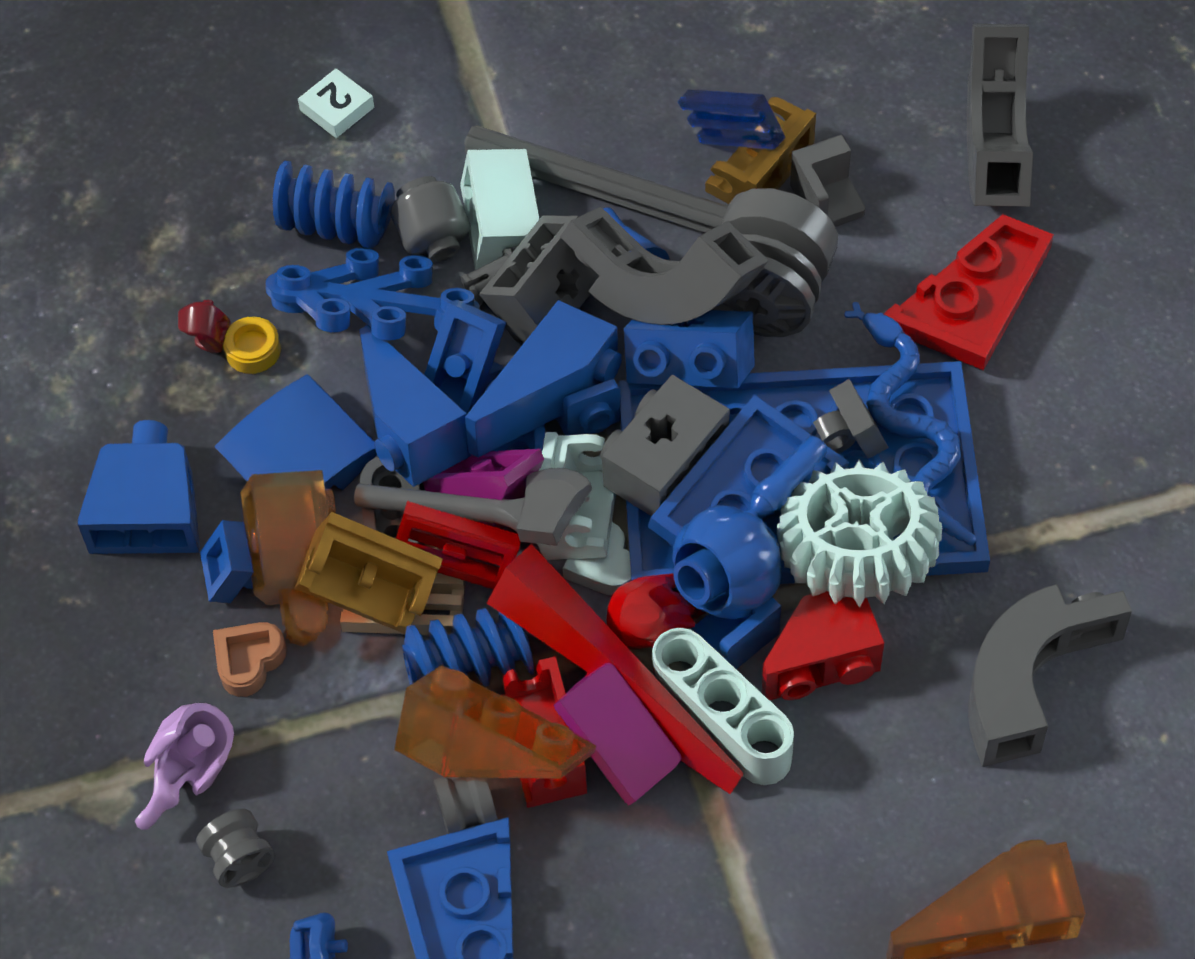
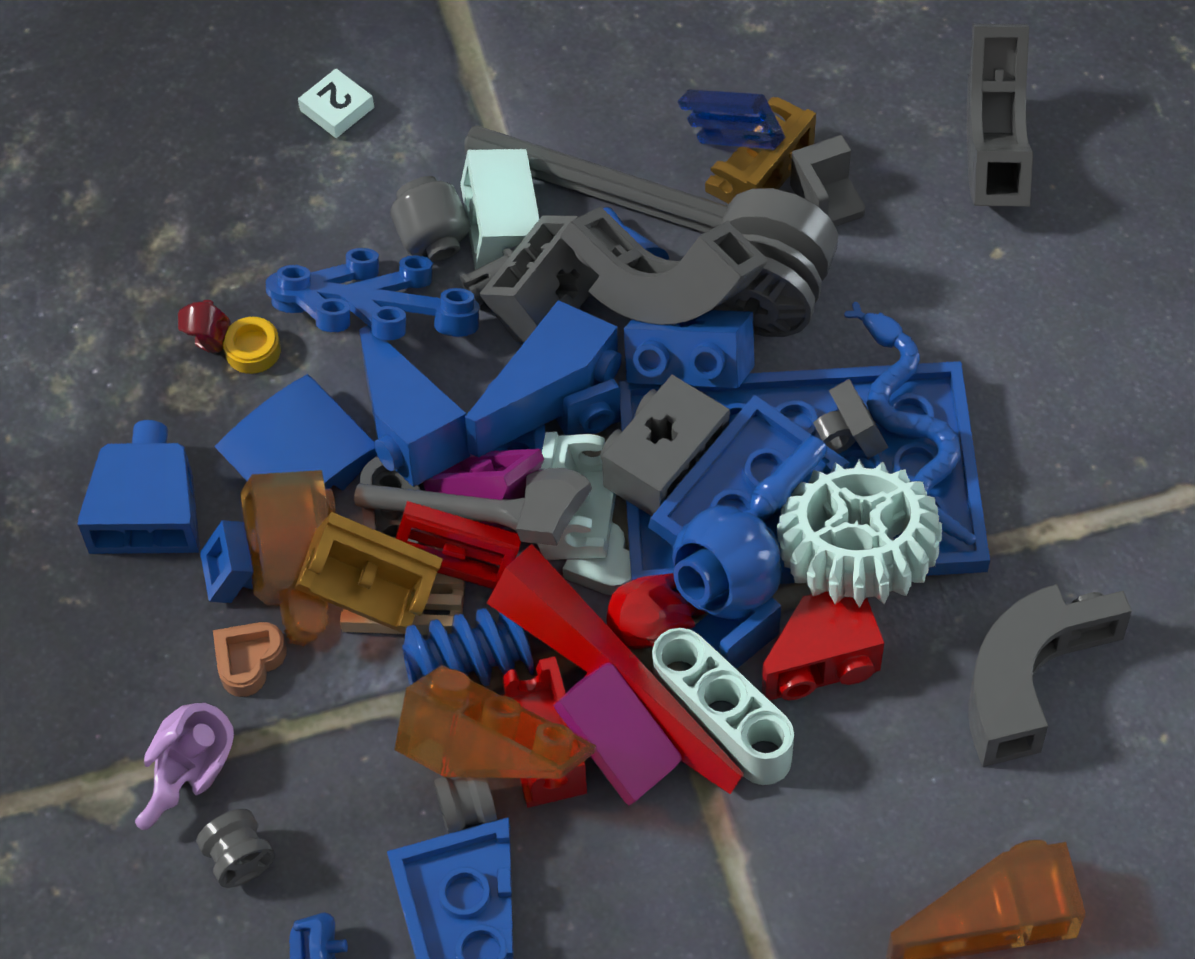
blue piece [273,161,395,248] -> none
blue slope [424,300,507,414] -> none
red wing [883,214,1054,371] -> none

